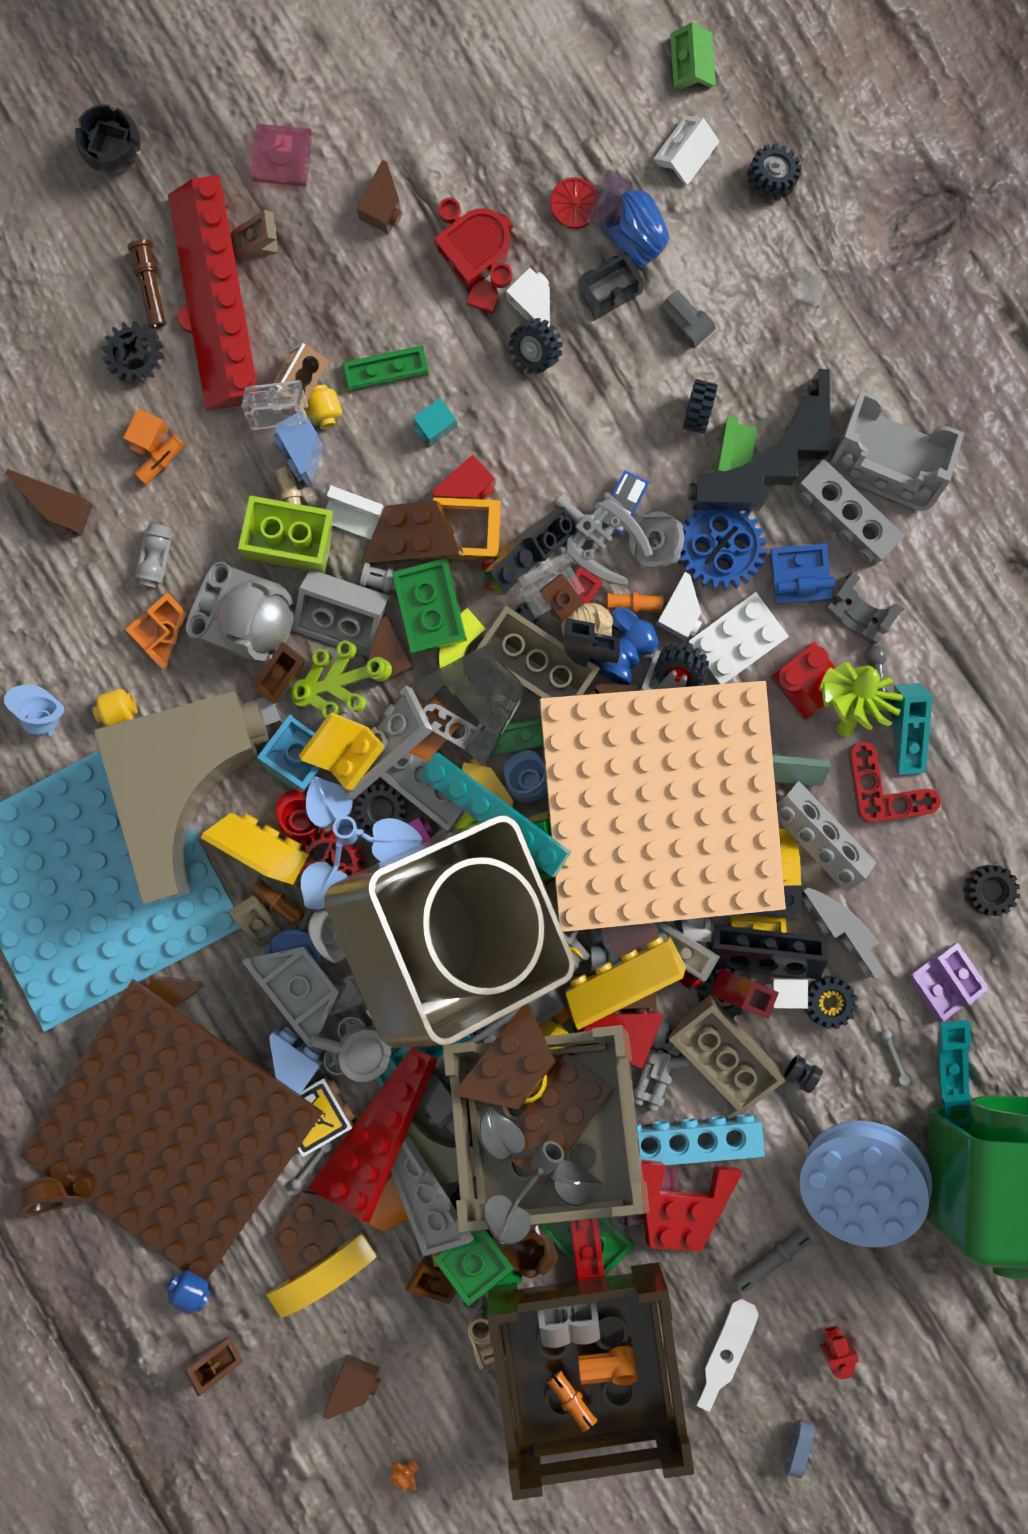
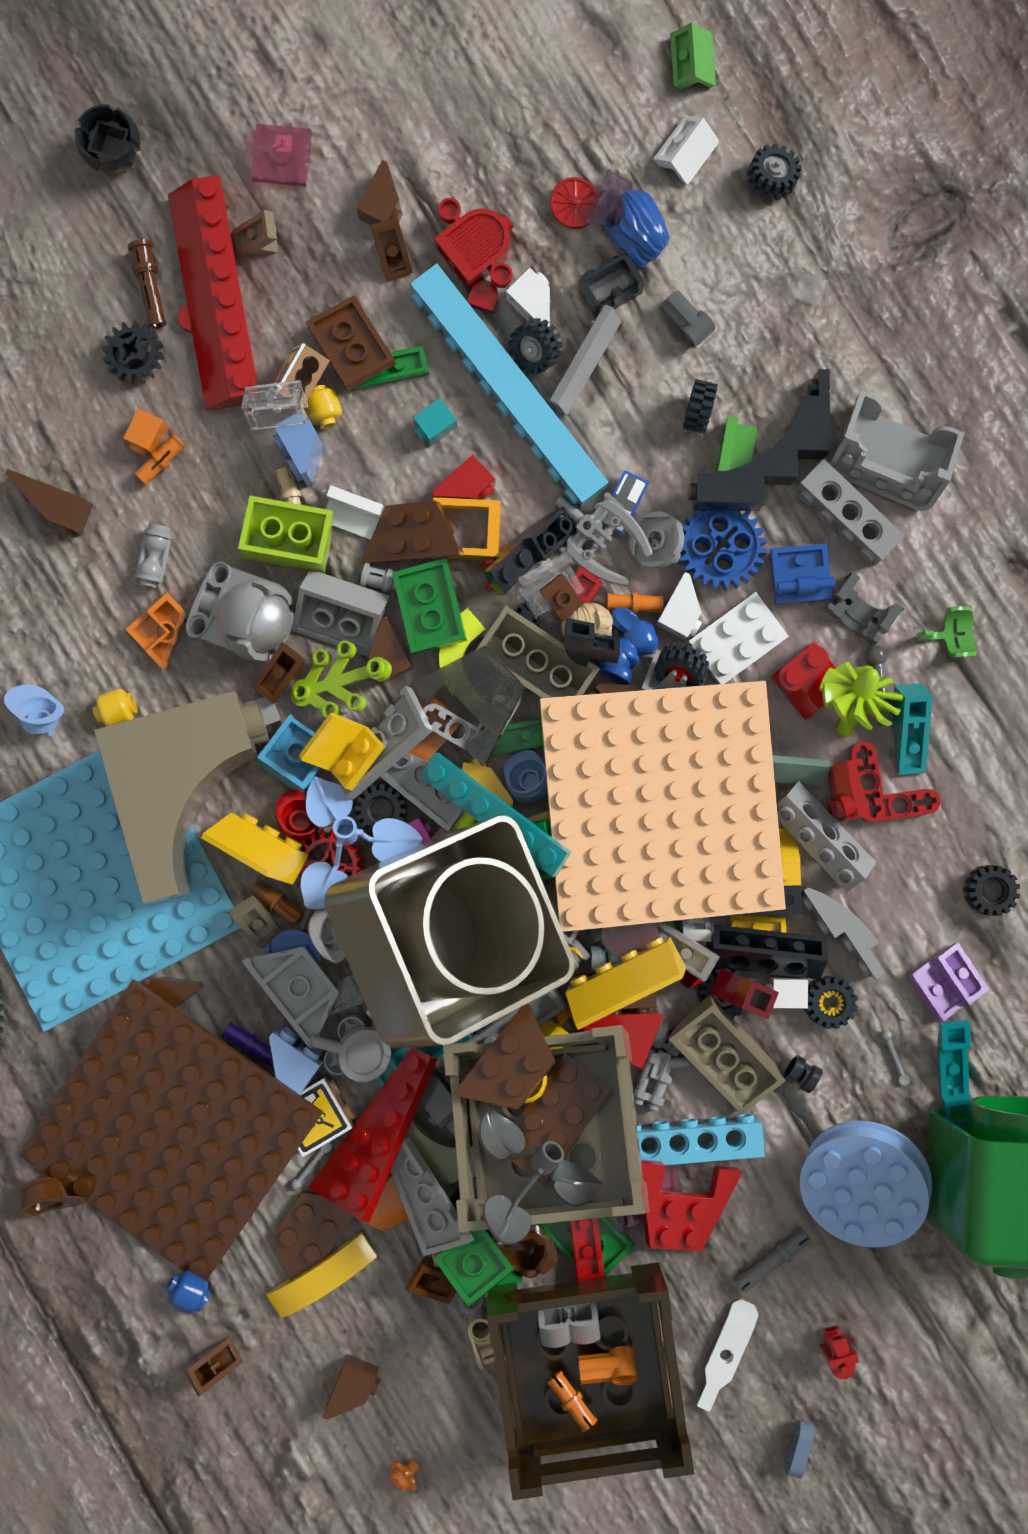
none -> dark purple pin [221,1022,273,1066]
none -> reddish brown plate [306,295,396,391]
none -> reddish brown slope [370,217,413,281]
none -> medium azure brick [410,263,609,508]
none -> light grey tile [550,305,622,416]
none -> red slope [827,759,871,821]
none -> bright green helmet [916,606,977,658]

